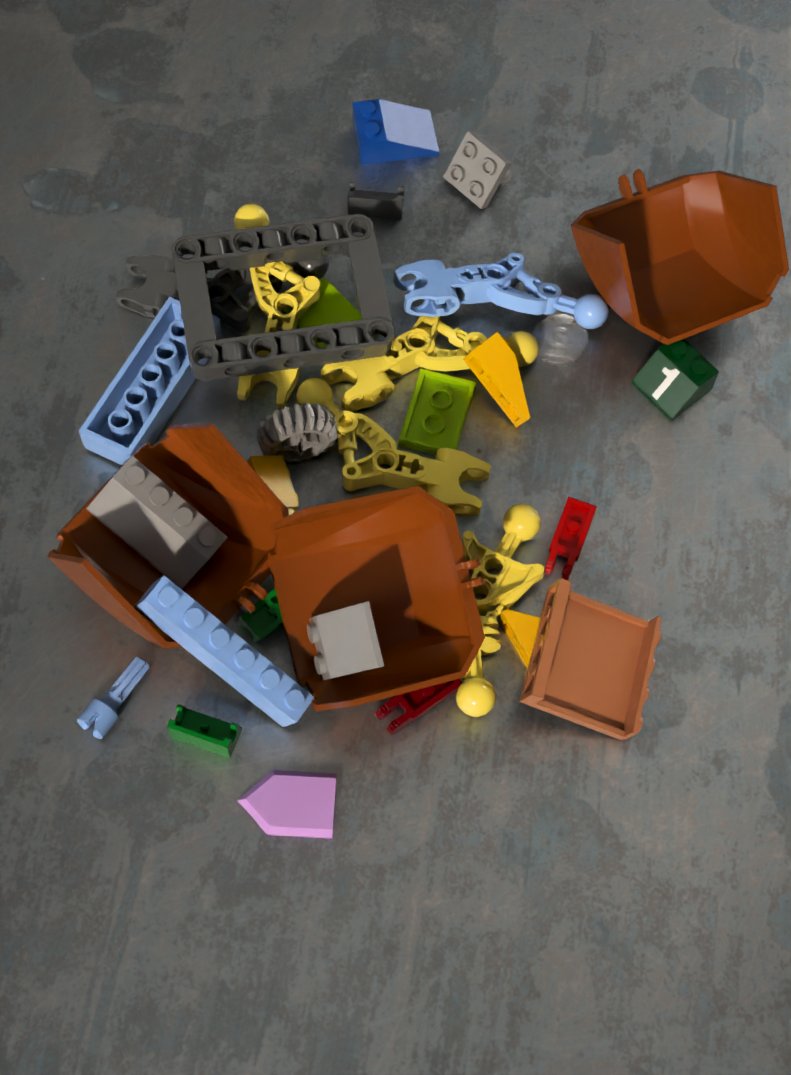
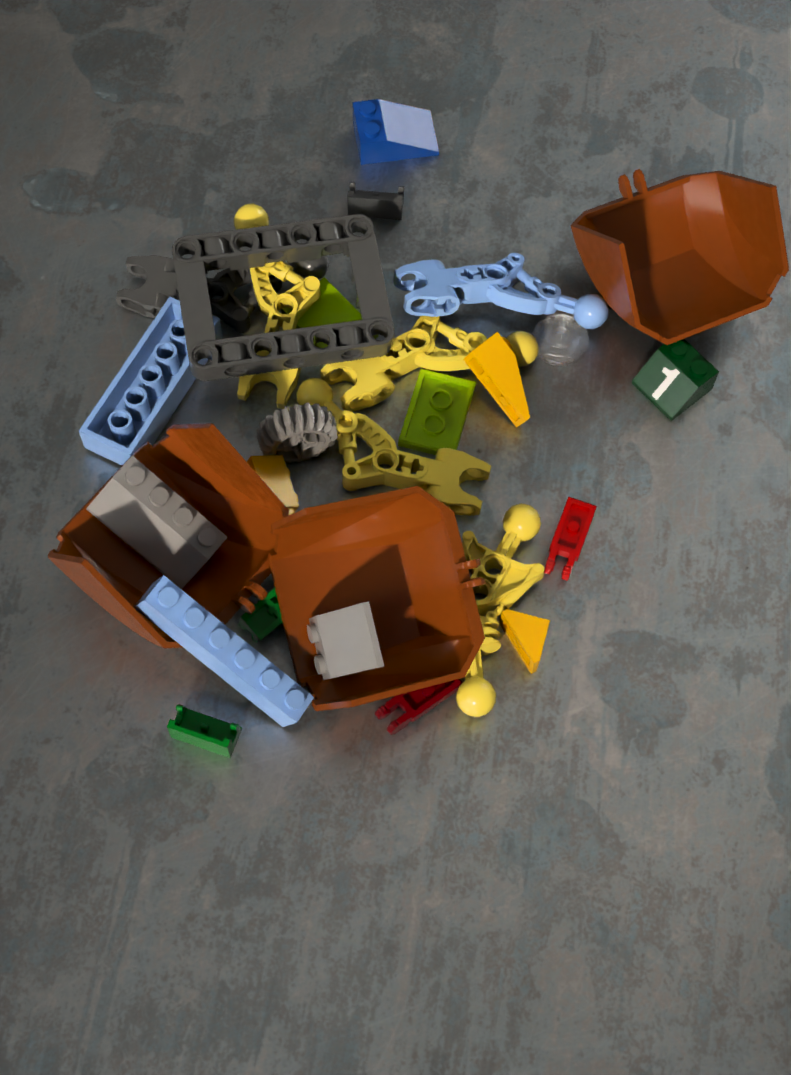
light blue piece [76,657,150,739] -> none
lavender tile [237,770,337,839] -> none
light grey plate [443,131,512,209] -> none
nougat panel [519,578,662,741] -> none

